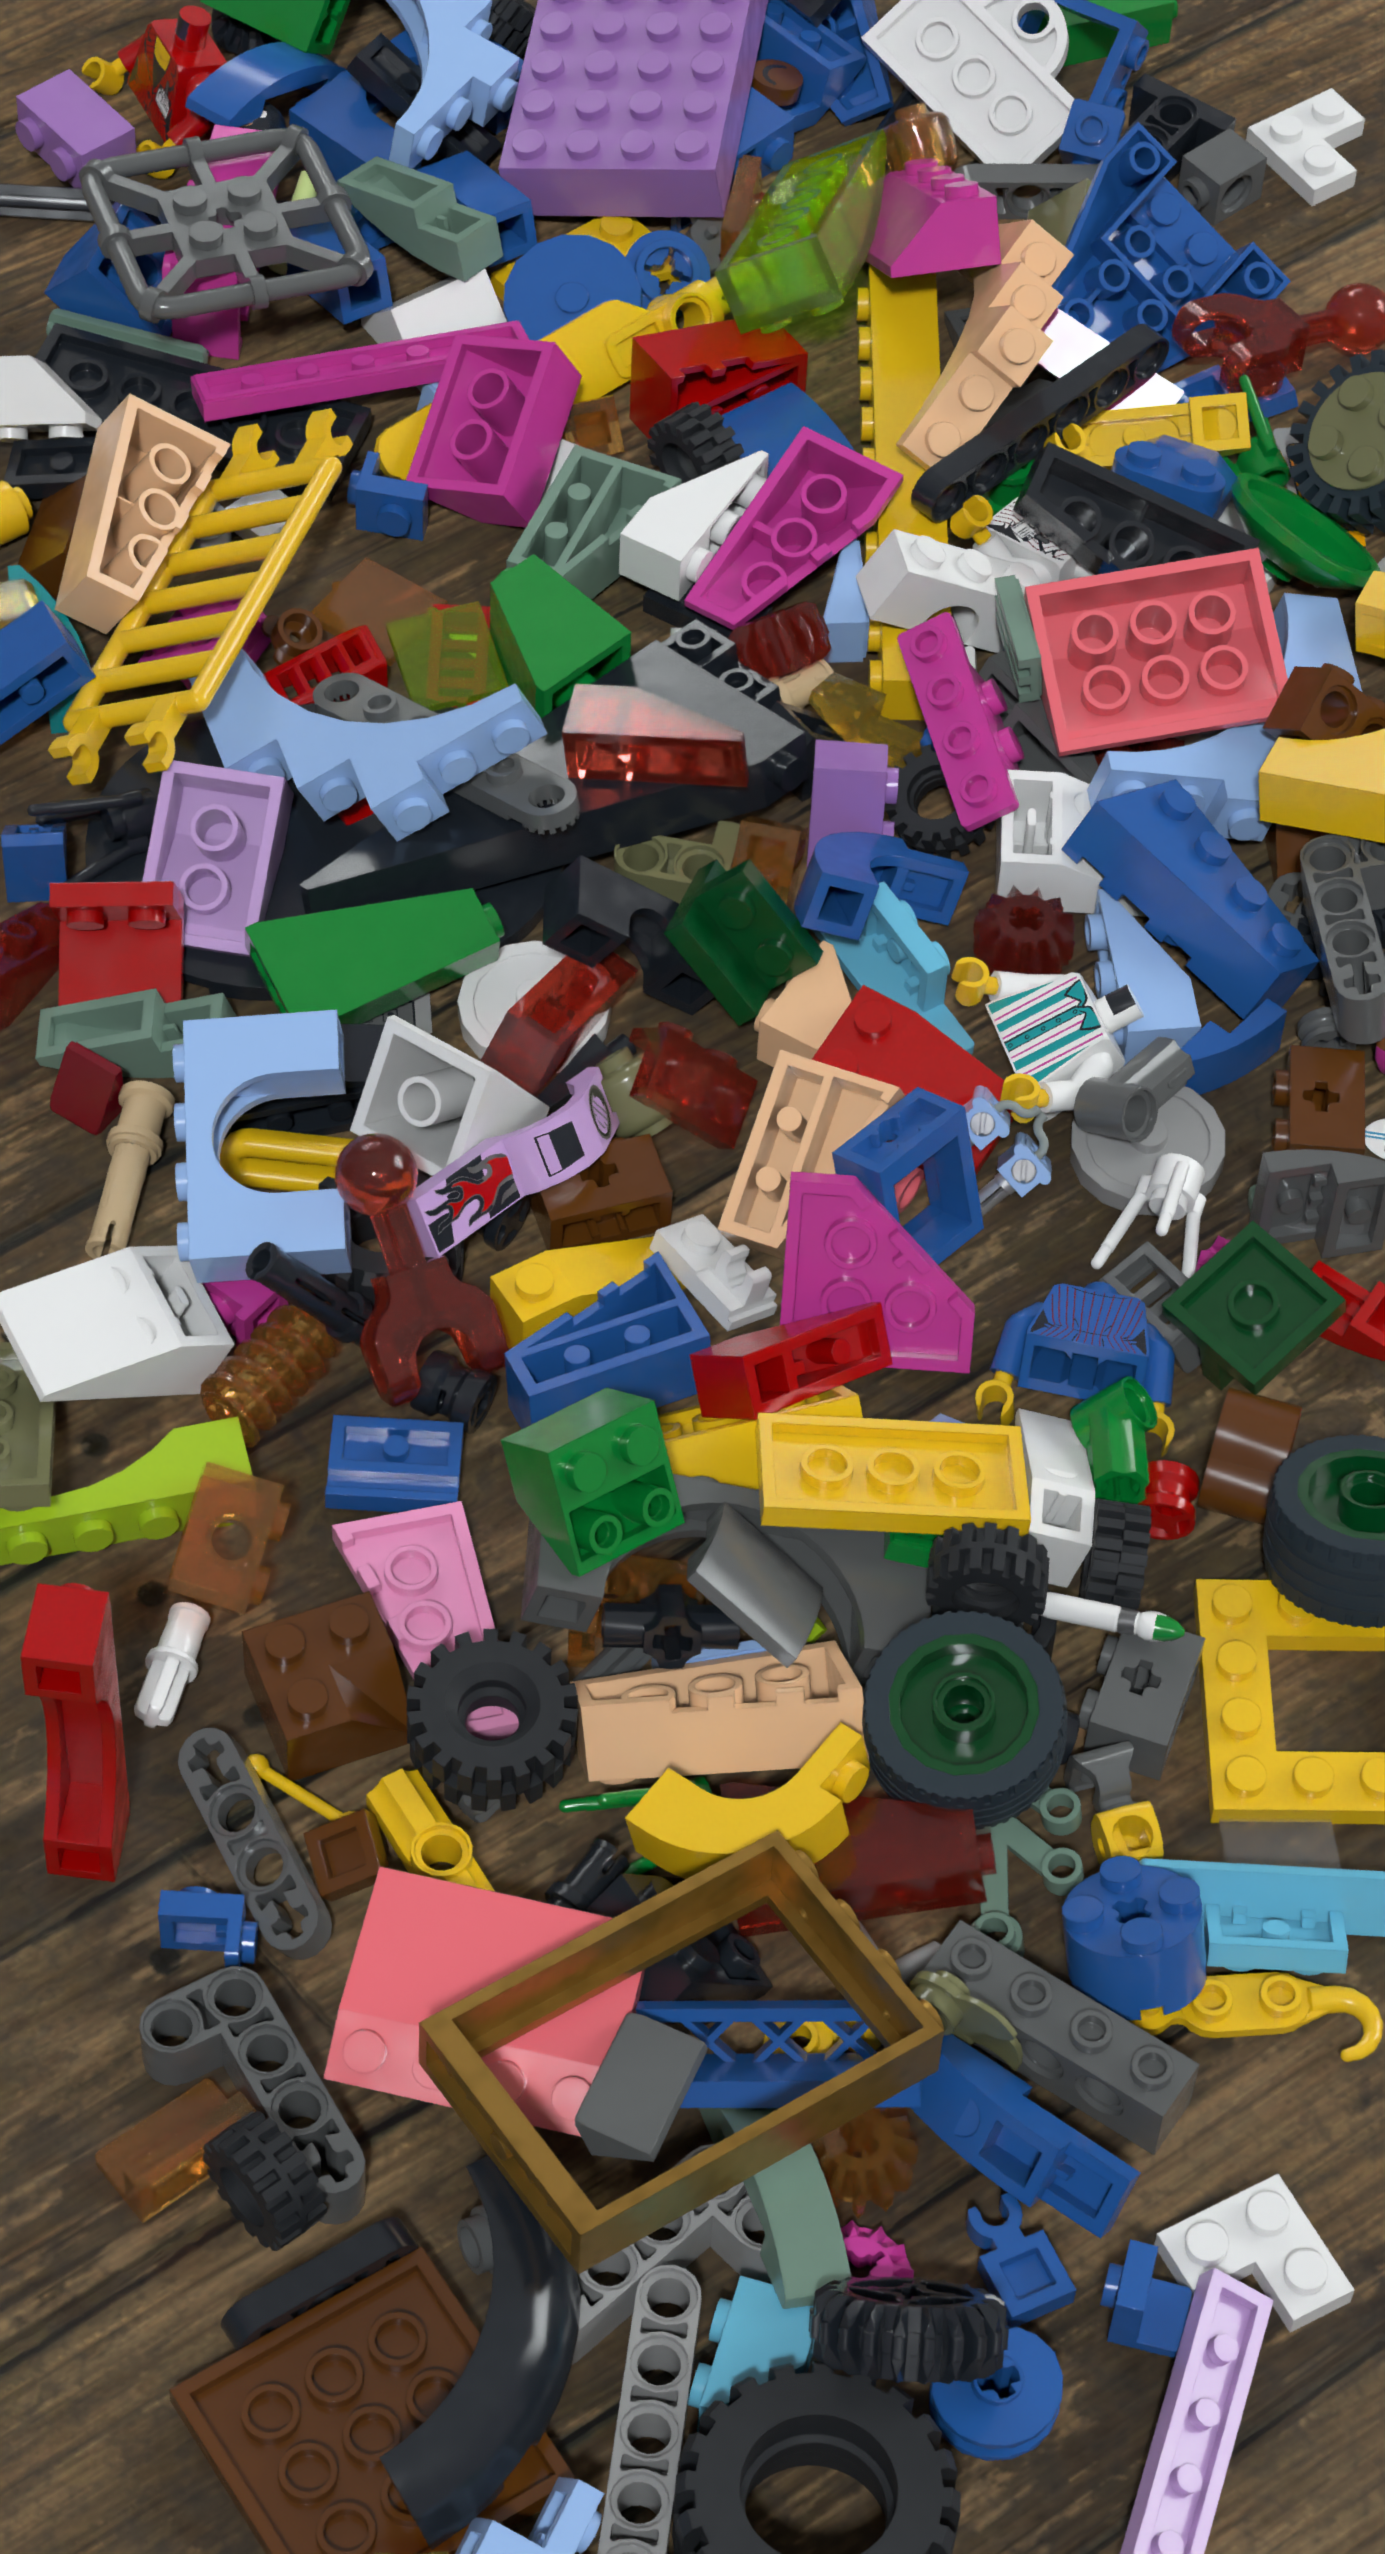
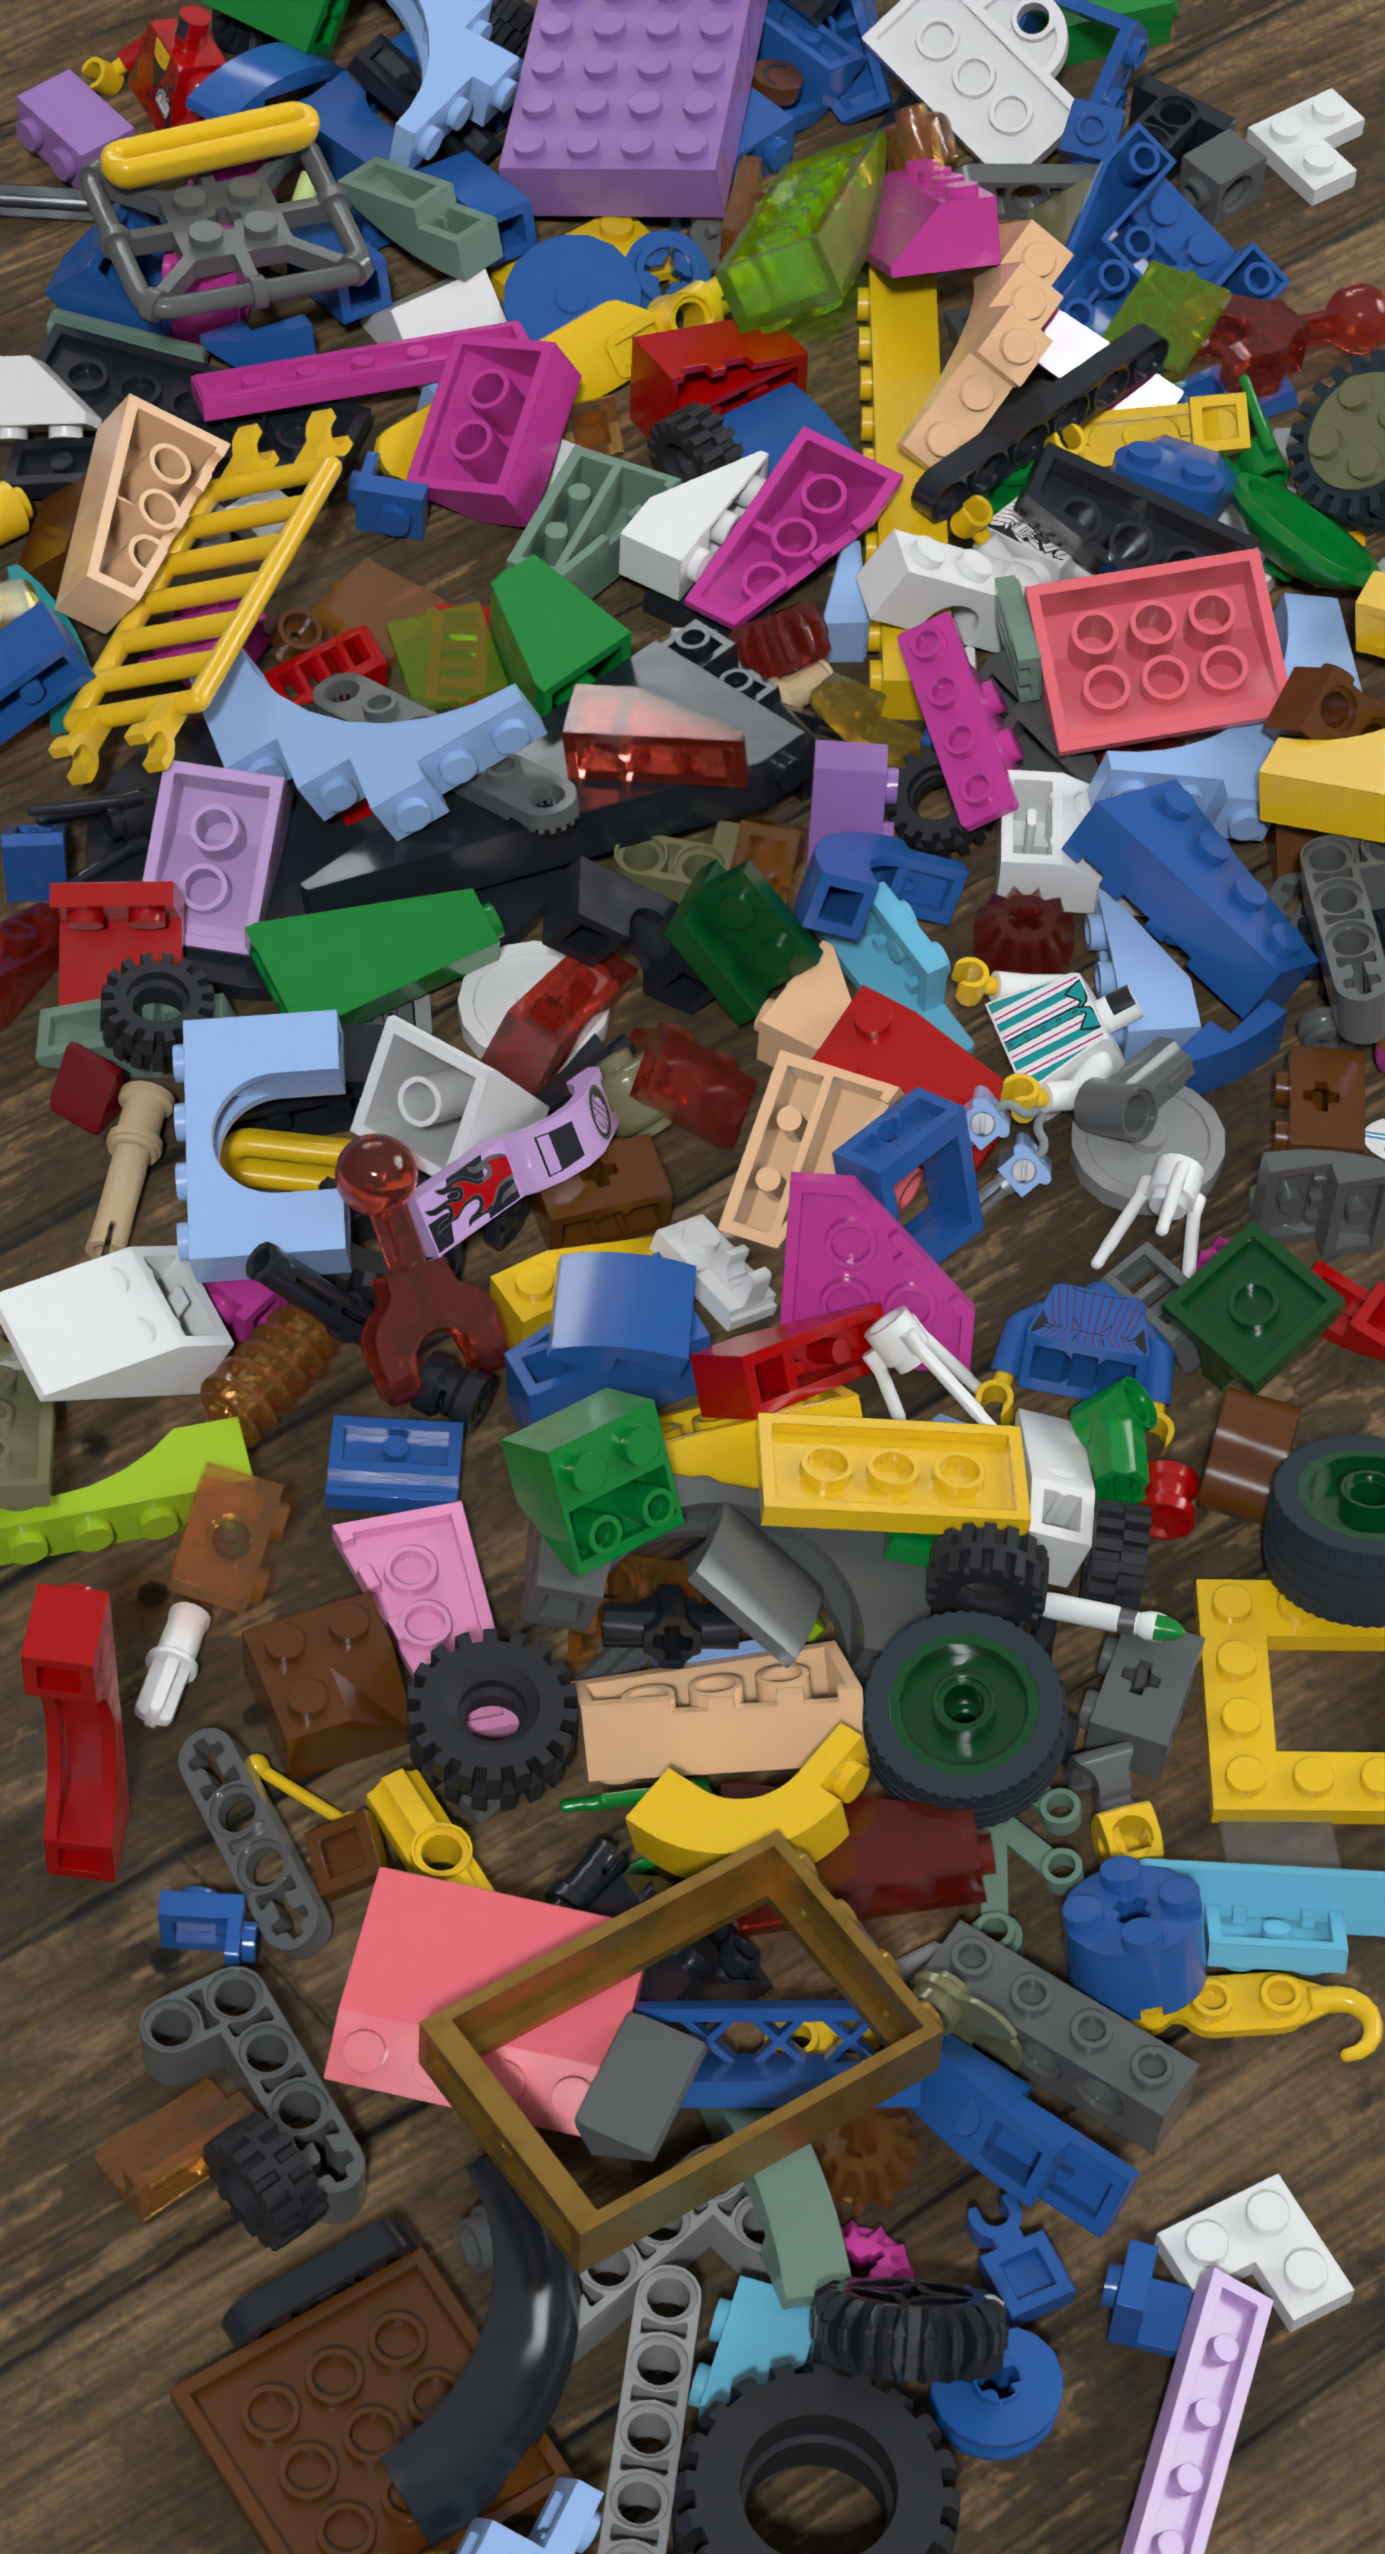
none -> yellow piece [99,101,320,190]
none -> black tyre [100,953,215,1072]
none -> blue slope [199,314,316,368]
none -> blue slope [547,1252,696,1377]
none -> white plant [862,1306,997,1425]
none -> clear neon green piece [1102,259,1232,374]

